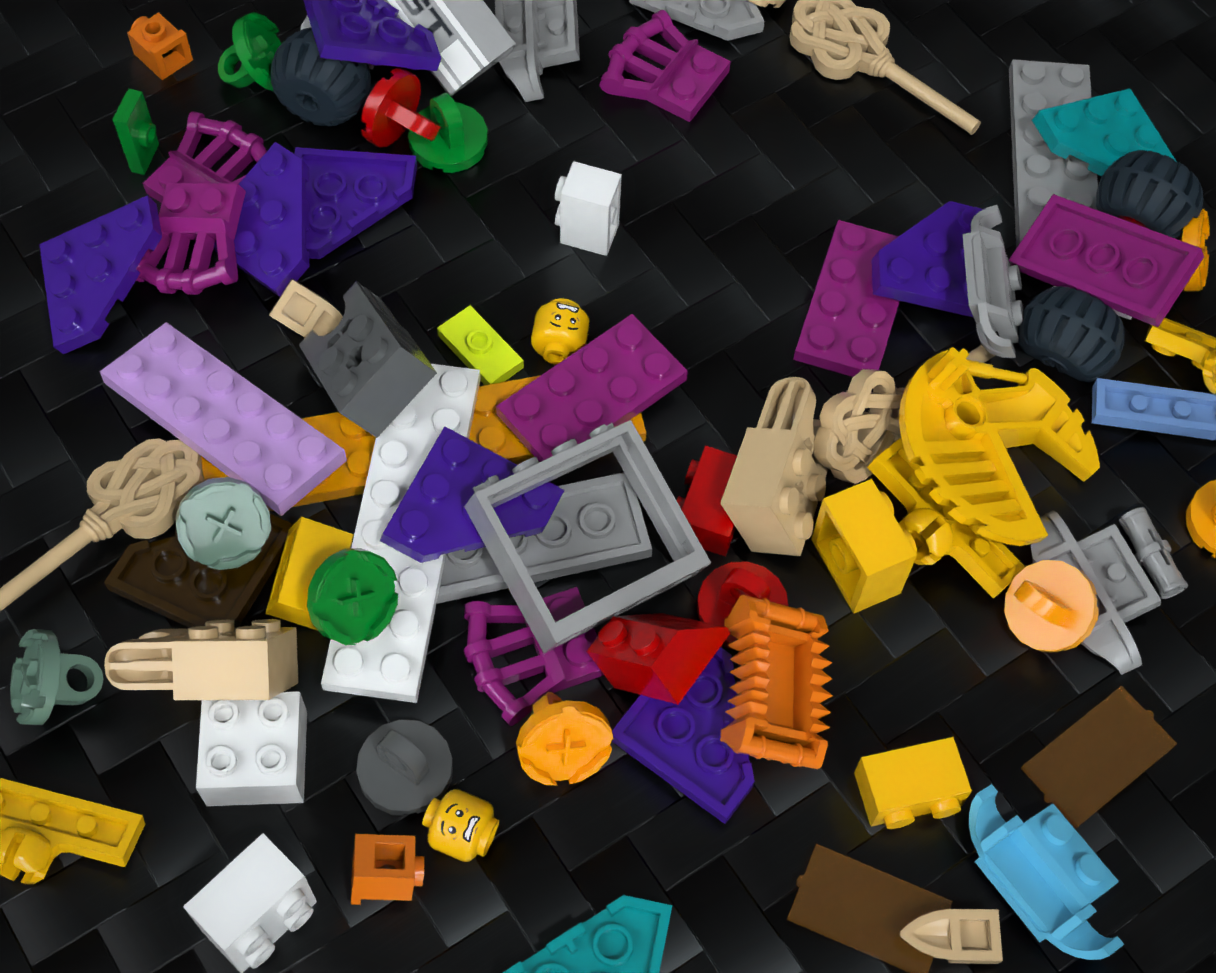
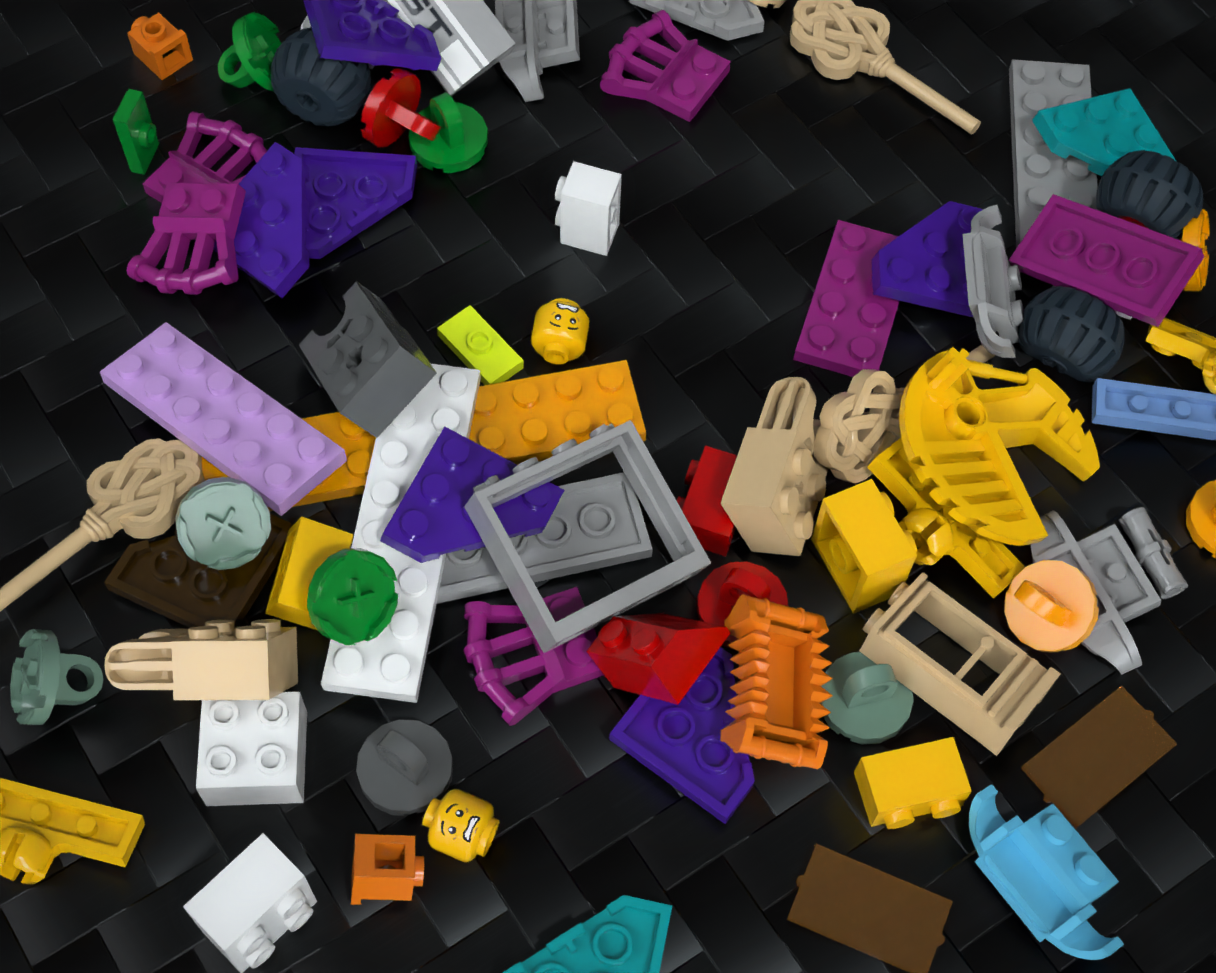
dark purple plate [40,195,162,354] -> none
tan plate [269,279,343,337] -> none
magenta plate [496,314,688,462] -> none
light orange tile [516,692,613,786] -> none
tan plate [900,909,1003,964] -> none
none -> sand green tile [820,652,914,745]
none -> tan door [859,572,1060,756]

